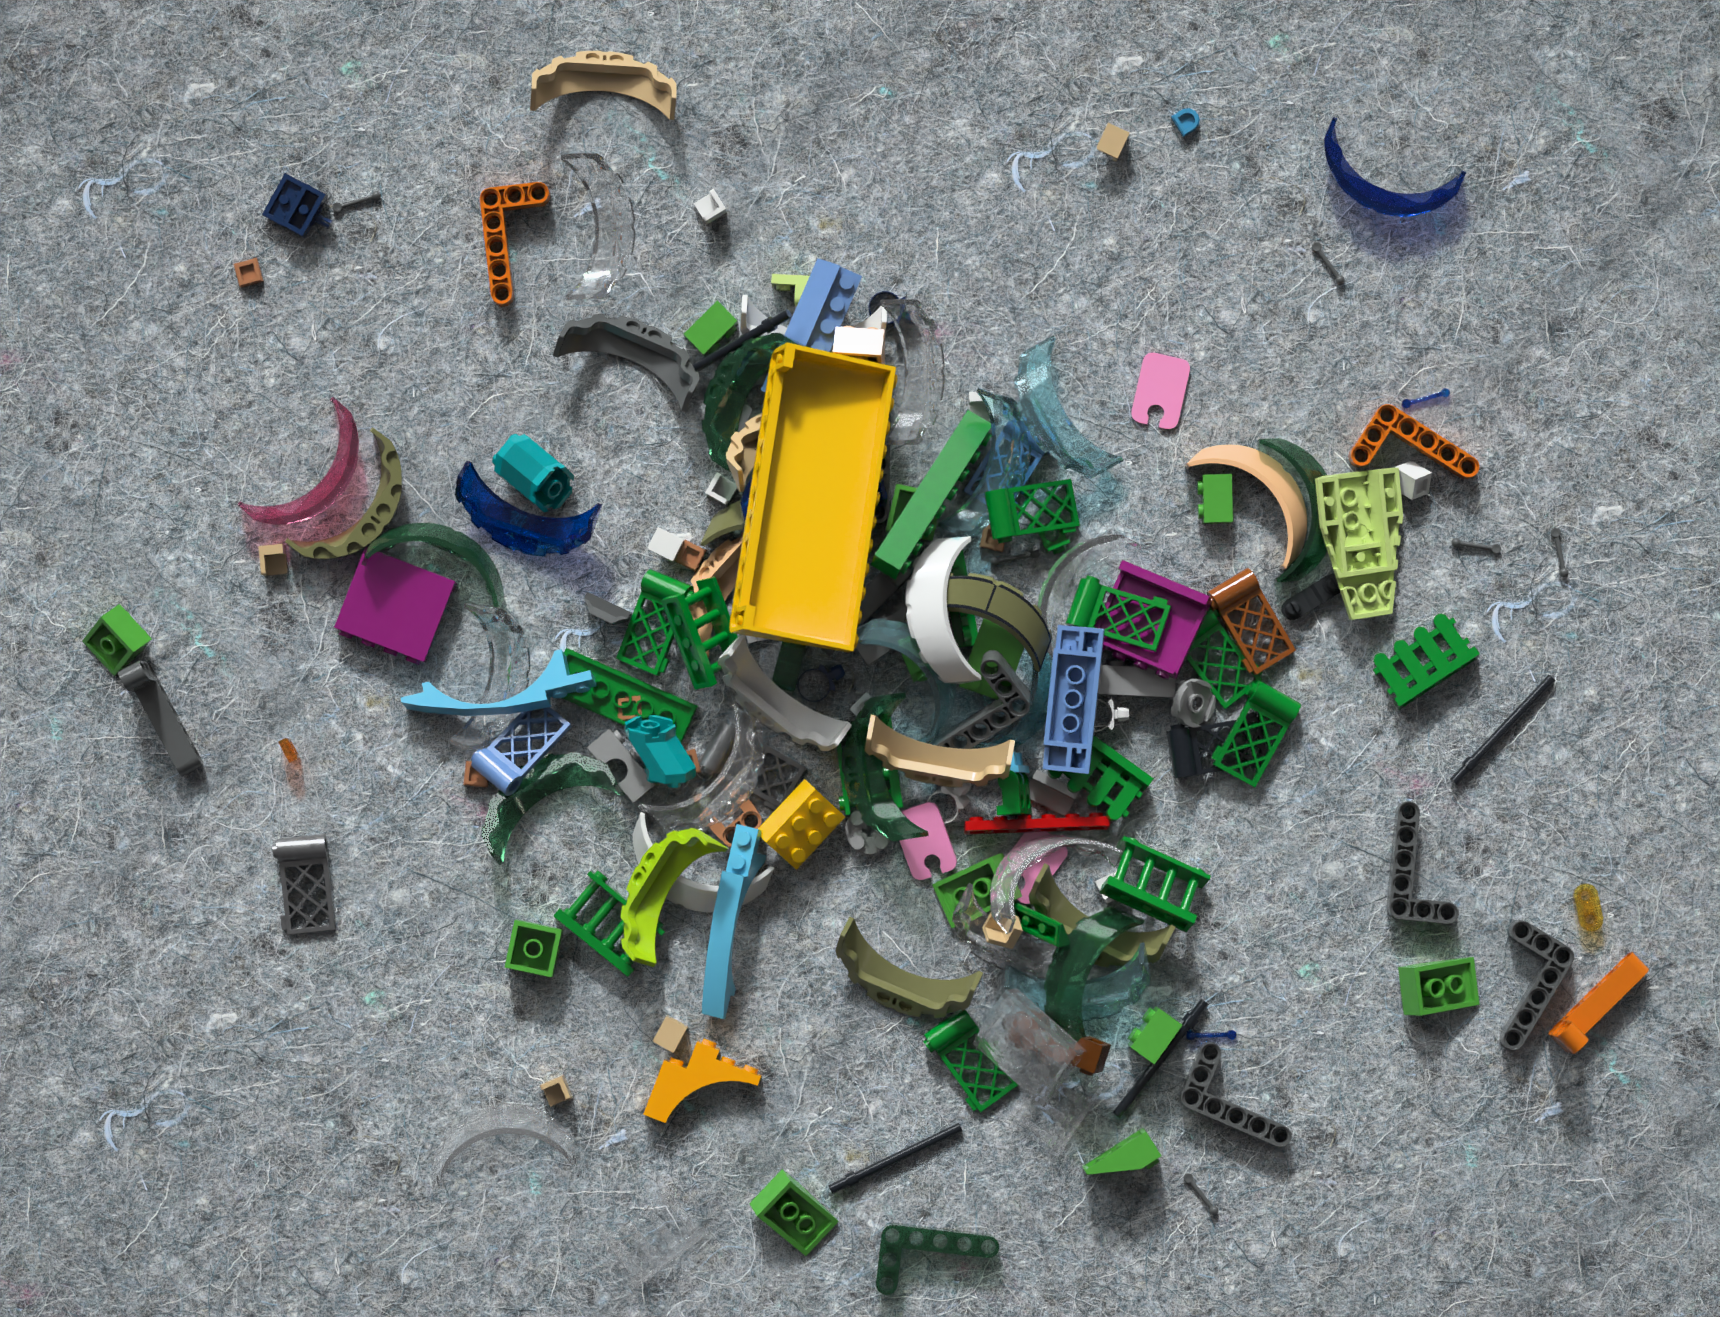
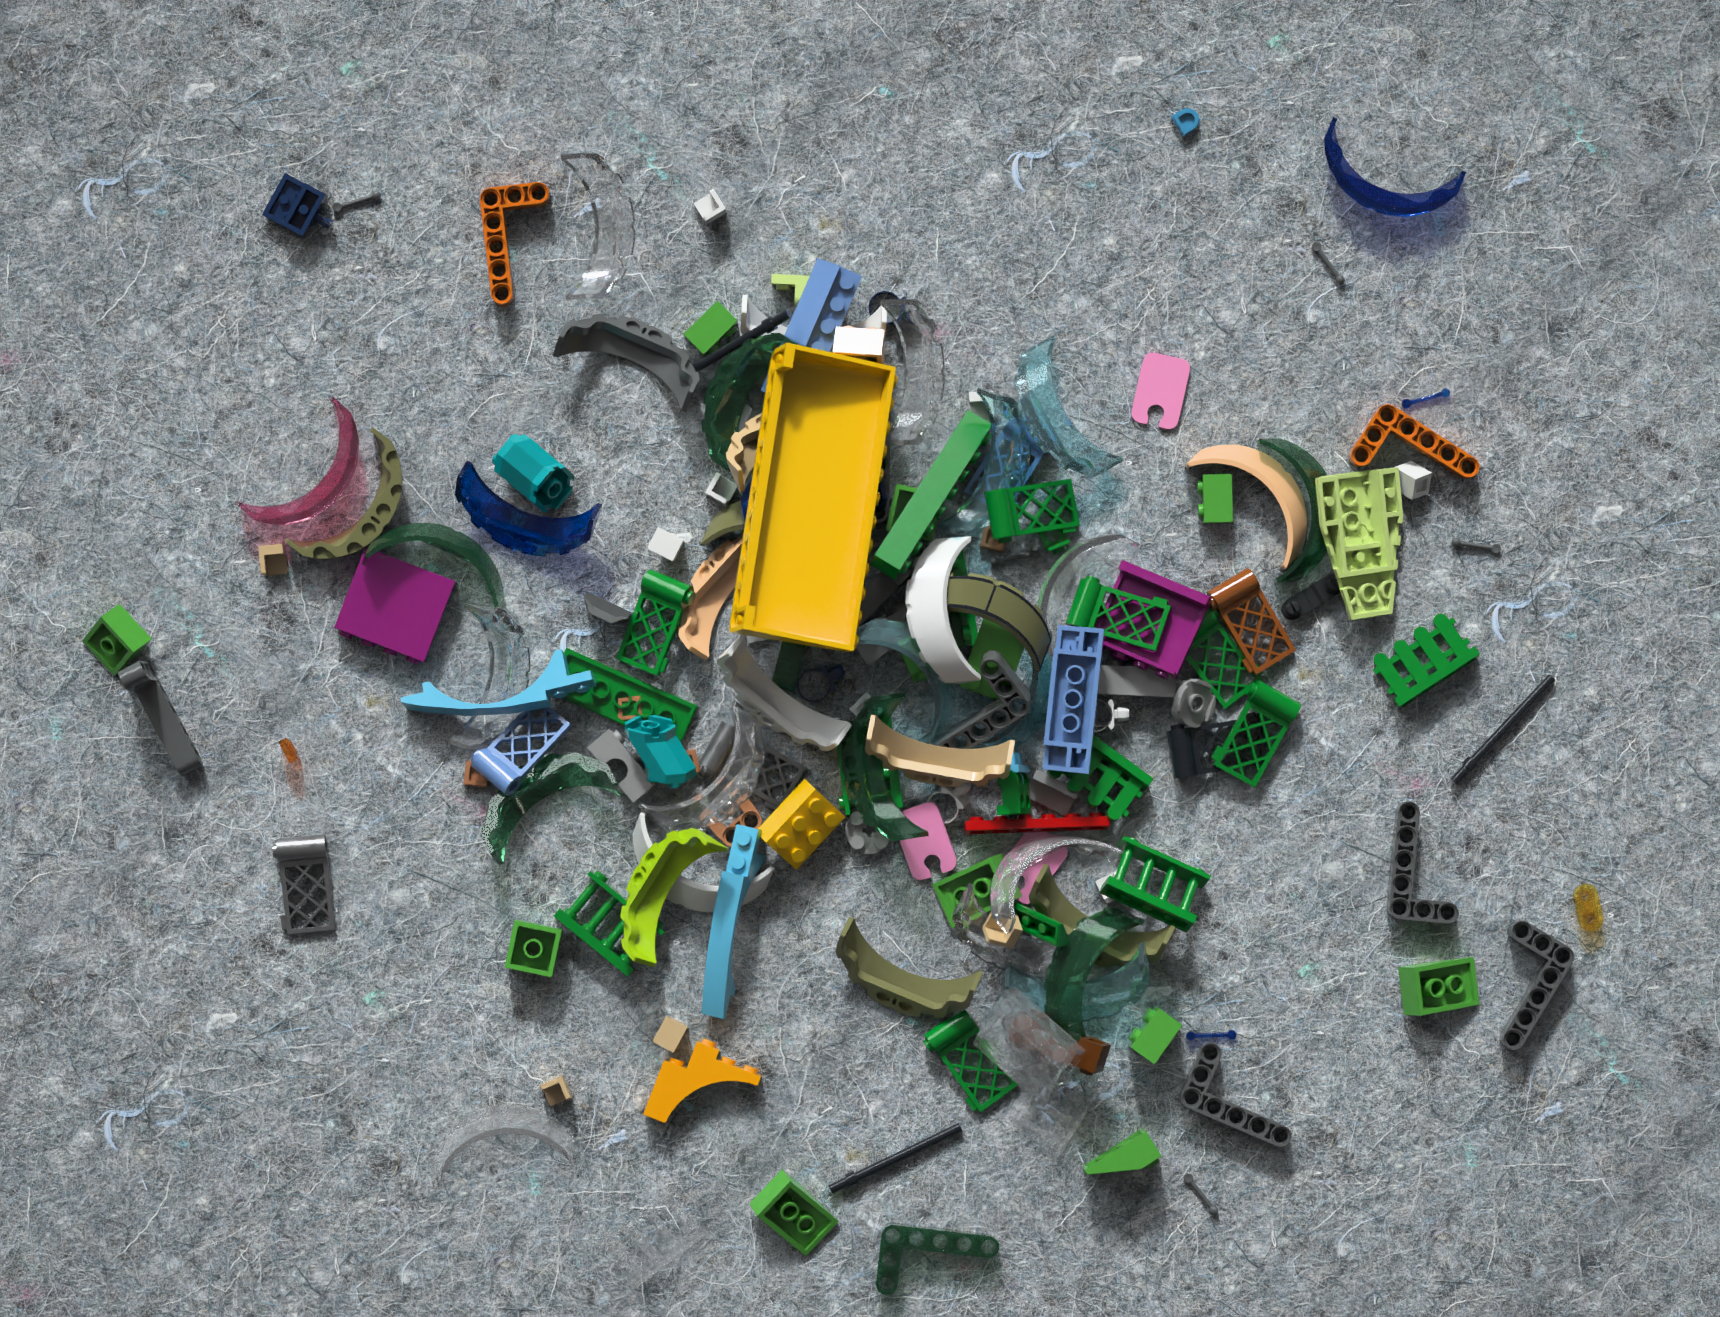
nougat tile [234,258,264,288] -> none
tan windscreen [530,51,676,120] -> none
green fence [661,577,738,690] -> none
nougat tile [674,540,707,572] -> none
tan panel [1097,123,1130,162] -> none
black bar [1113,999,1209,1118] -> none
orange beam [1548,952,1649,1054] -> none
dark grey hinge [1551,528,1569,577] -> none

